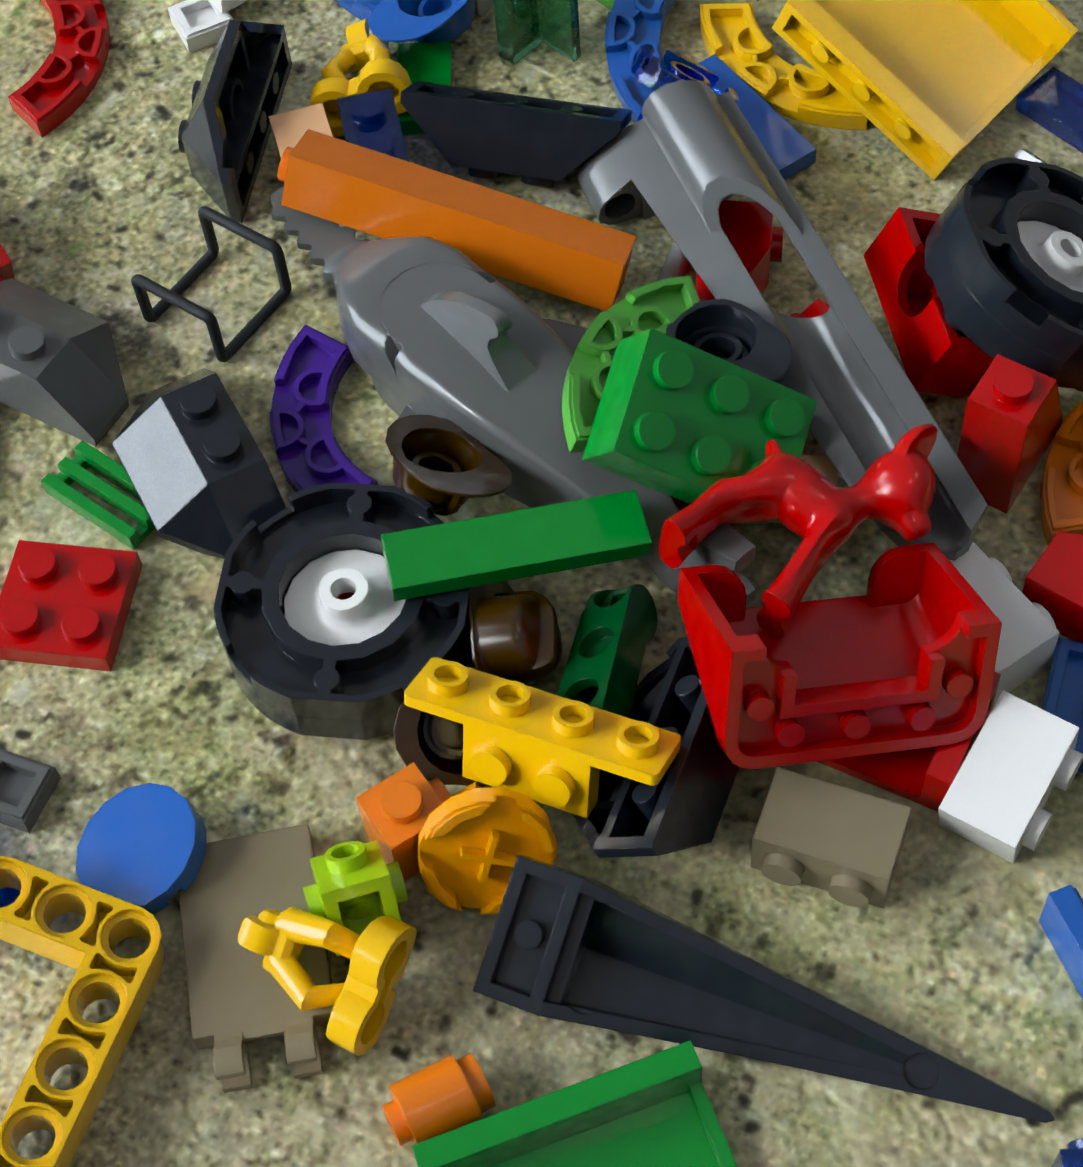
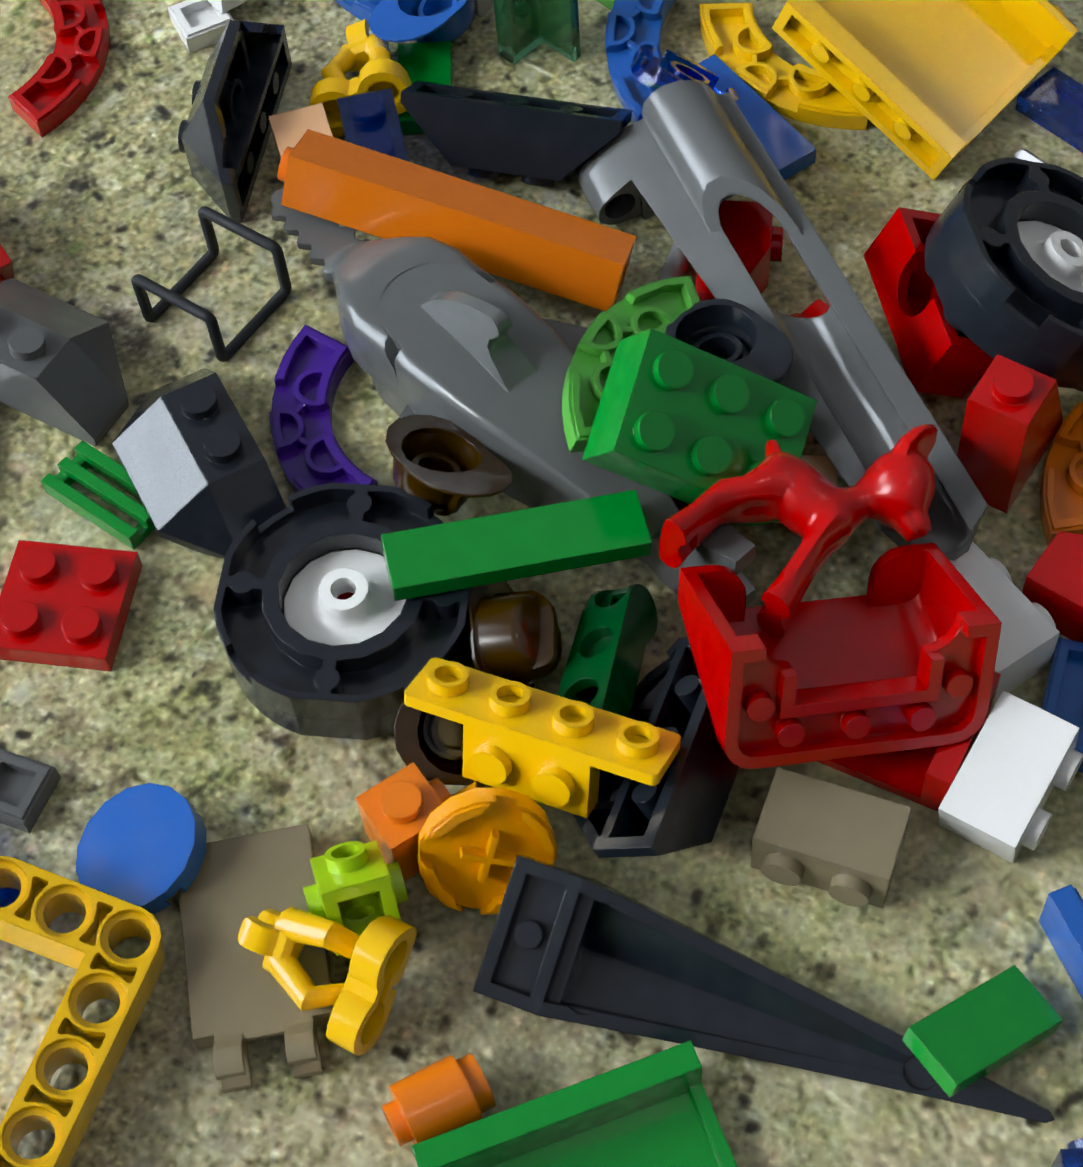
none -> green tile [902,965,1063,1098]

